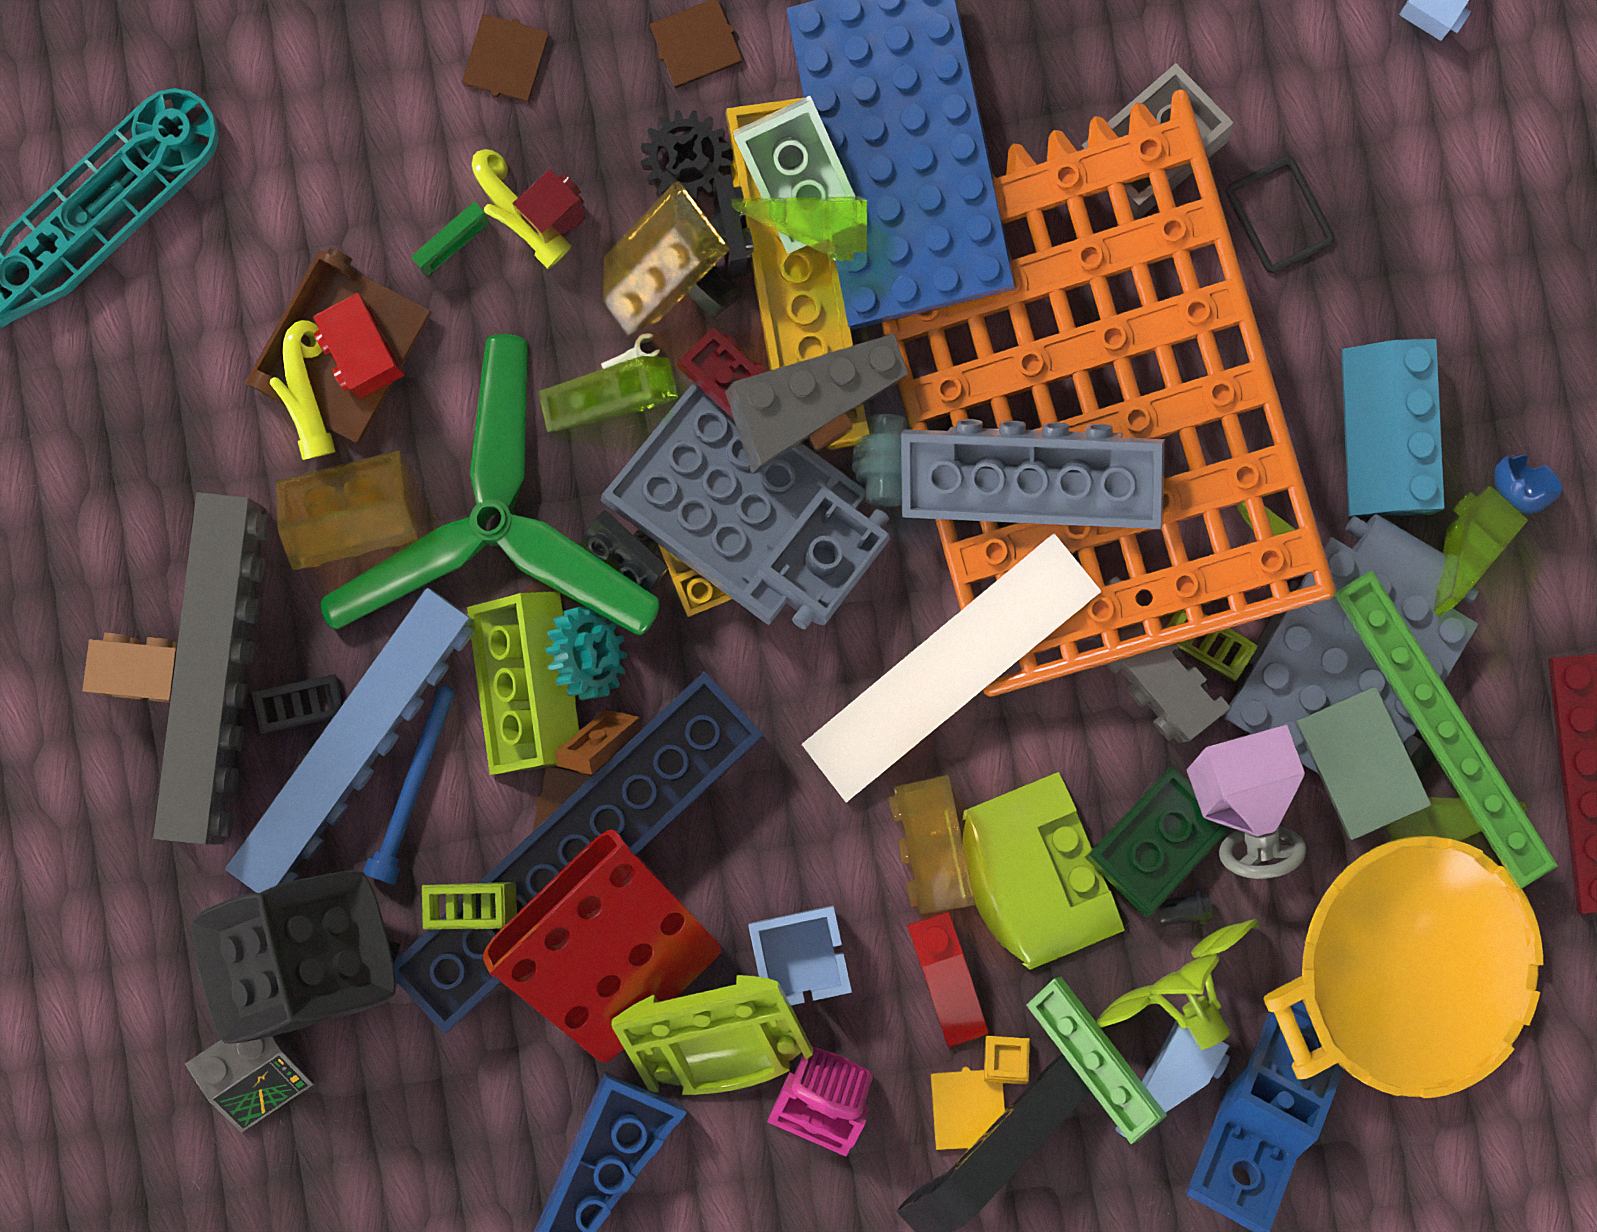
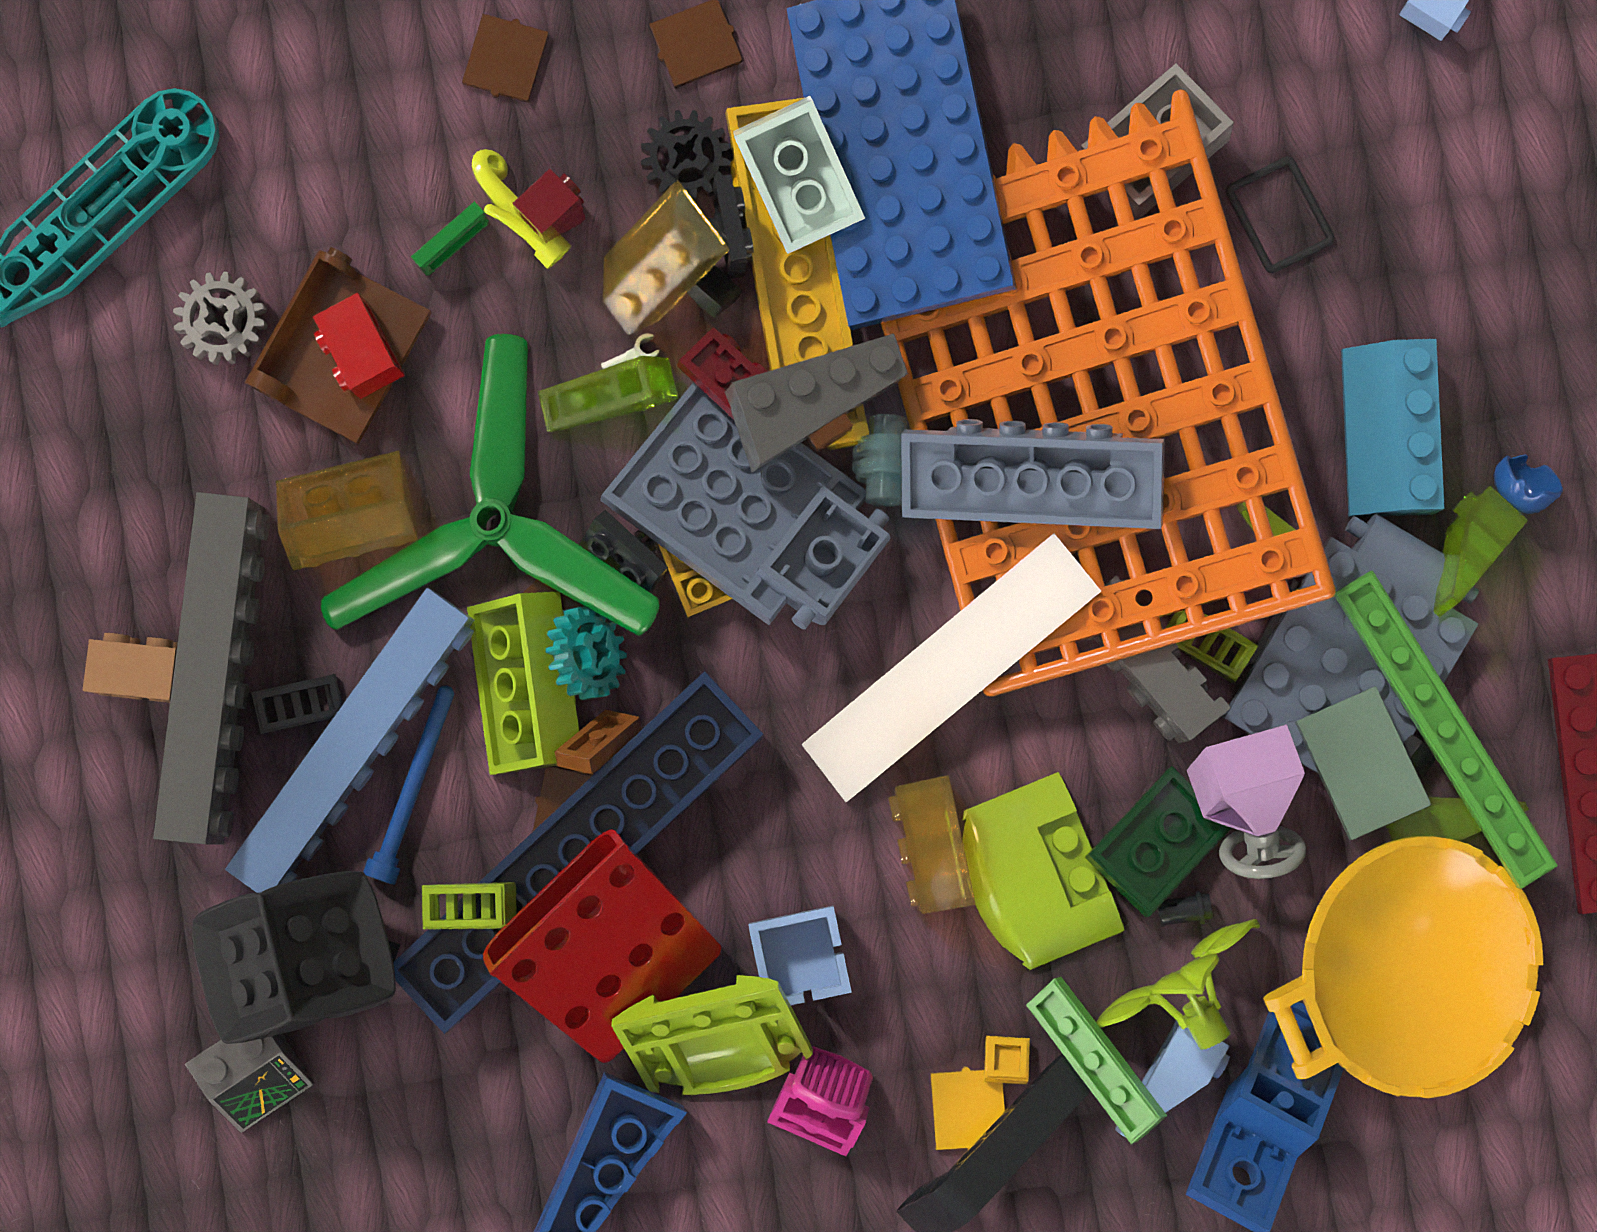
neon yellow plant [270,320,336,460] -> none
clear neon green slope [731,196,867,261] -> none
red slope [906,911,989,1047] -> none
none -> light grey gear [173,272,268,365]

